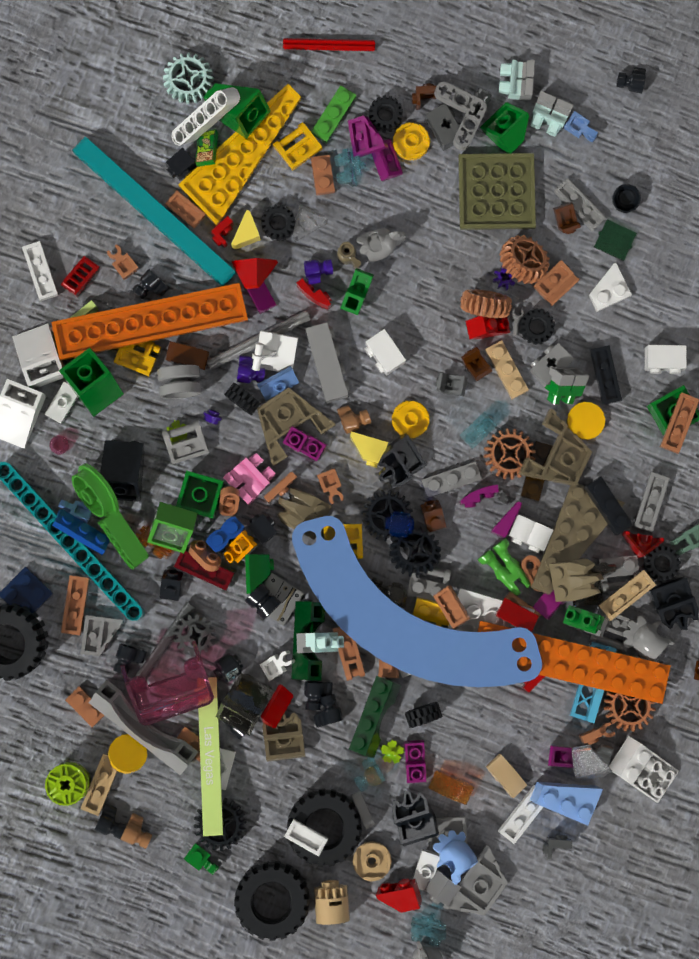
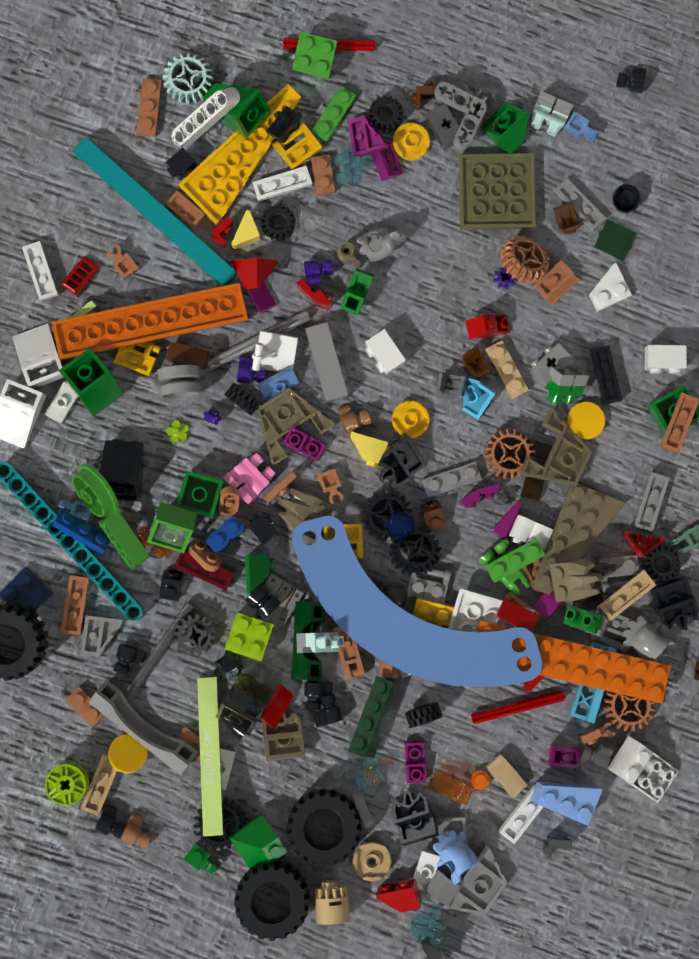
clear pink plate [49,435,69,455] -> none
clear pink windscreen [120,641,214,725] -> none
black piece [132,269,169,299] -> none
light grey plate [162,420,209,464] -> none
tile [195,129,218,167] -> none
light orange hips [223,530,257,563] -> none
white plate [260,650,295,681] -> none
white tile [284,819,328,856] -> none
lime plant [380,740,404,764] -> none
nougat plate [433,585,470,629] -> none
clear light blue hips [459,412,498,449] -> none
nougat gear [460,289,512,318] -> none
light aqua hips [498,60,535,101] -> none
light grey hand [511,308,524,336] -> none
black tyre [519,308,555,345] -> none
clear slope [571,745,612,782] -> none
black plate [584,476,633,535] -> none
none -> nougat plate [137,79,162,137]
none -> lime brick [225,612,274,662]
none -> green slope [229,814,287,868]
none -> white plate [252,166,312,202]
none -> black hips [266,106,302,143]
none -> bright green brick [292,32,338,79]
none -> medium azure slope [462,375,496,420]
none -> orange plate [470,770,490,790]
none -> red axle [471,691,565,724]
none -> bright green plate [485,538,545,583]

